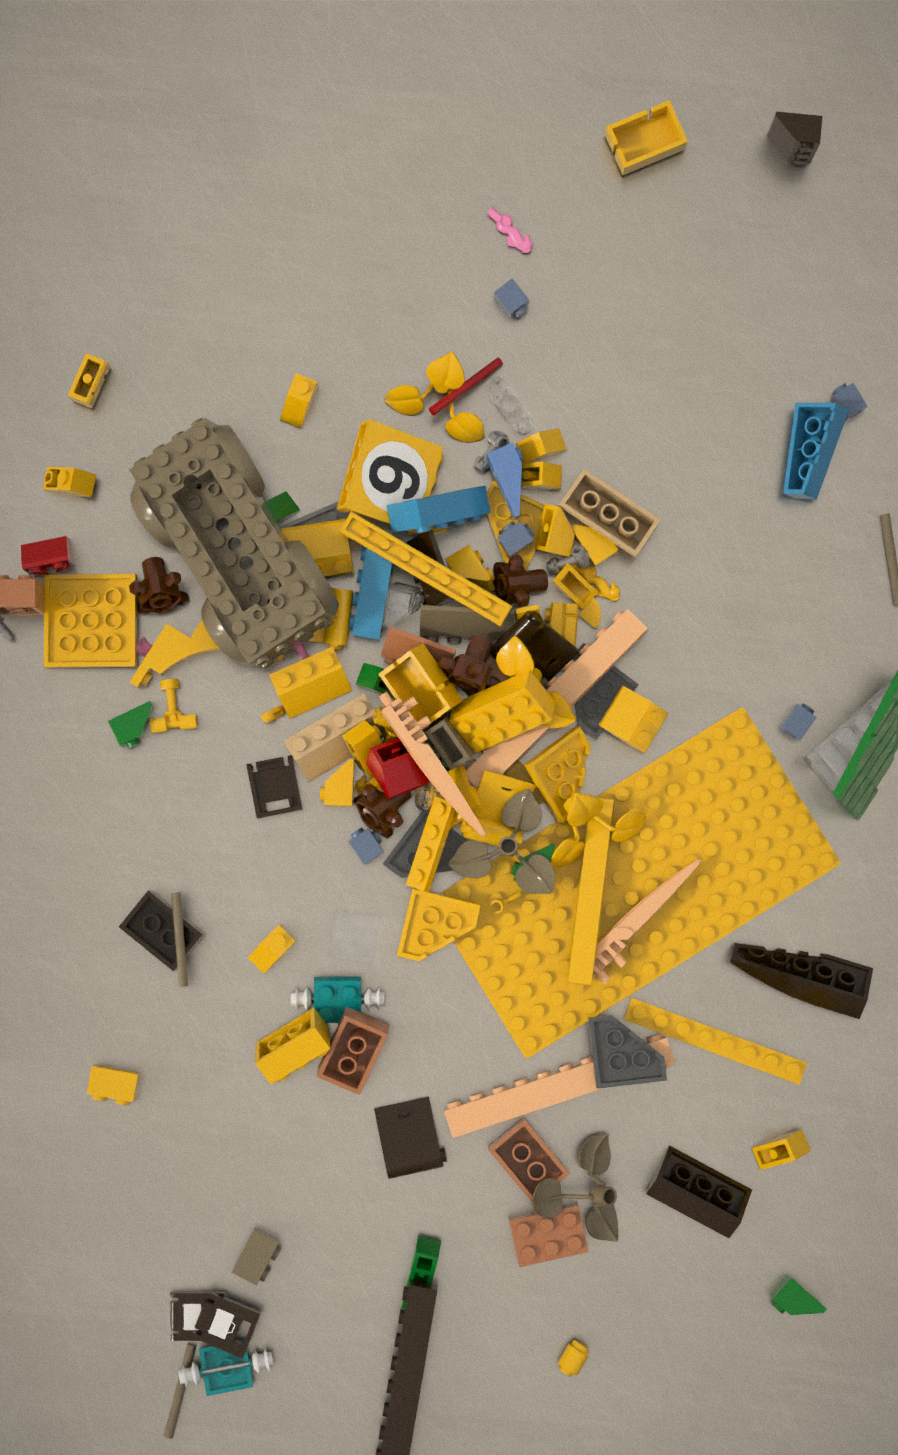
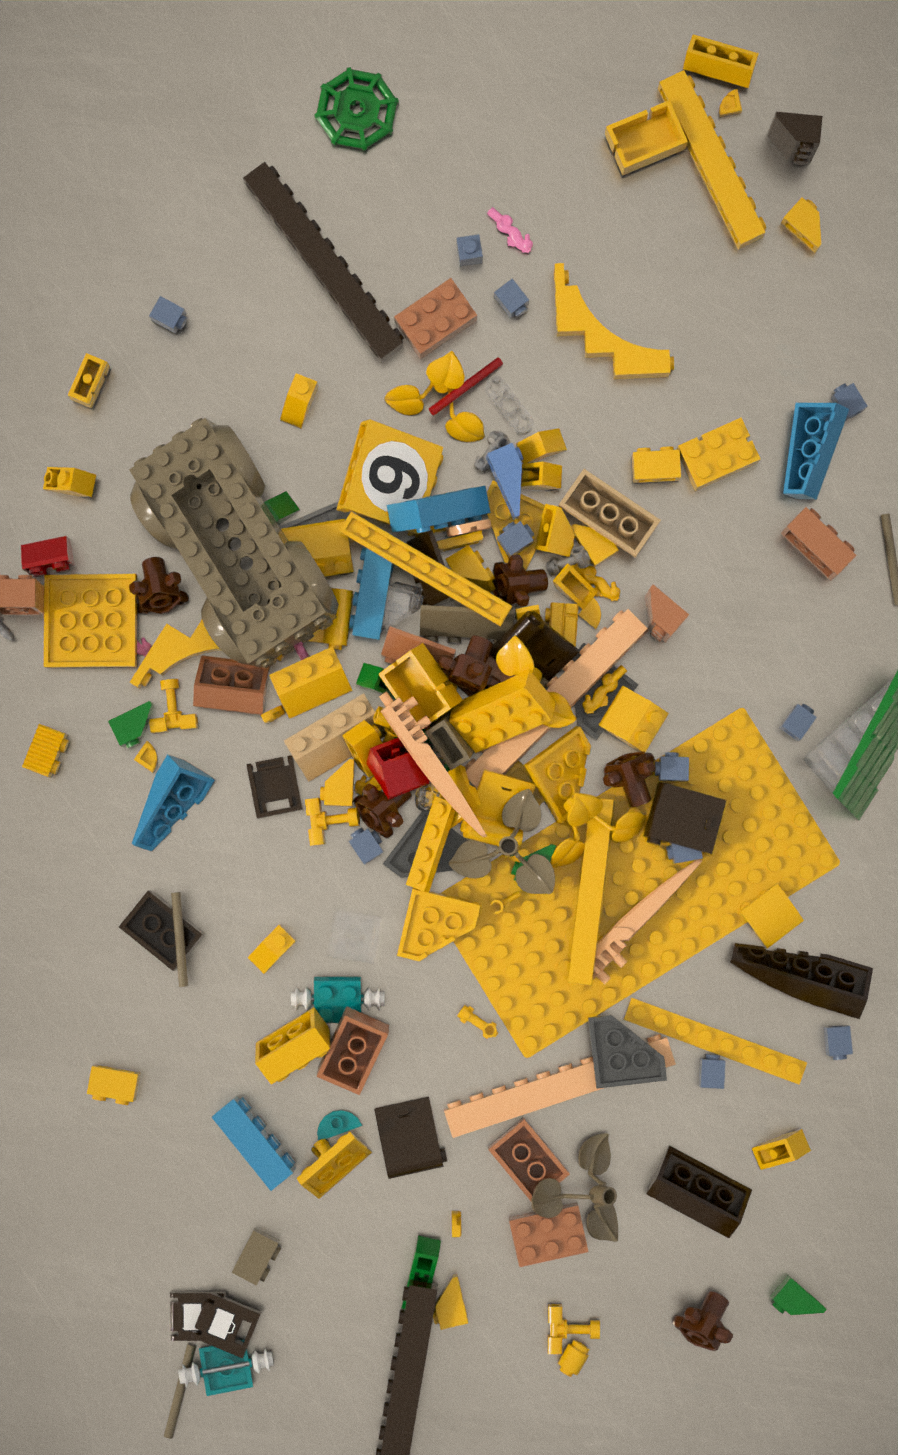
none -> yellow brick [22,724,69,778]
none -> dark azure wedge [132,754,215,851]
none -> yellow tile [134,741,158,773]
none -> sand blue brick [149,296,187,334]
none -> nougat slope [193,655,270,715]
none -> dark azure brick [212,1096,296,1191]
none -> dark brown brick [243,162,404,363]
none -> yellow plate [296,1132,372,1199]
none -> yellow bar [305,798,360,846]
none -> green plate [314,67,399,151]
none -> teal plate [317,1110,362,1141]
none -> nougat brick [394,278,477,360]
none -> yellow slope [433,1274,468,1330]
none -> yellow tile [436,530,483,553]
none -> light nougat tile [445,519,492,537]
none -> yellow tile [452,1211,461,1237]
none -> sand blue brick [456,234,483,267]
none -> yellow bar [457,1005,498,1039]
none -> yellow bar [547,1304,600,1354]
none -> yellow arch [554,263,674,379]
none -> yellow animal [582,665,627,714]
none -> reddish brown piece [603,751,655,807]
none -> yellow brick [632,446,681,483]
none -> dark brown door [643,782,727,854]
none -> nougat slope [645,584,689,643]
none -> sand blue brick [655,752,689,782]
none -> yellow brick [658,70,766,250]
none -> sand blue brick [666,843,703,864]
none -> reddish brown piece [673,1291,733,1351]
none -> yellow piece [676,417,760,491]
none -> yellow brick [683,34,759,88]
none -> sand blue brick [699,1054,726,1089]
none -> yellow tile [719,89,742,117]
none -> yellow slope [740,884,804,949]
none -> yellow slope [781,197,821,253]
none -> nougat brick [781,507,857,581]
none -> sand blue brick [824,1025,853,1060]

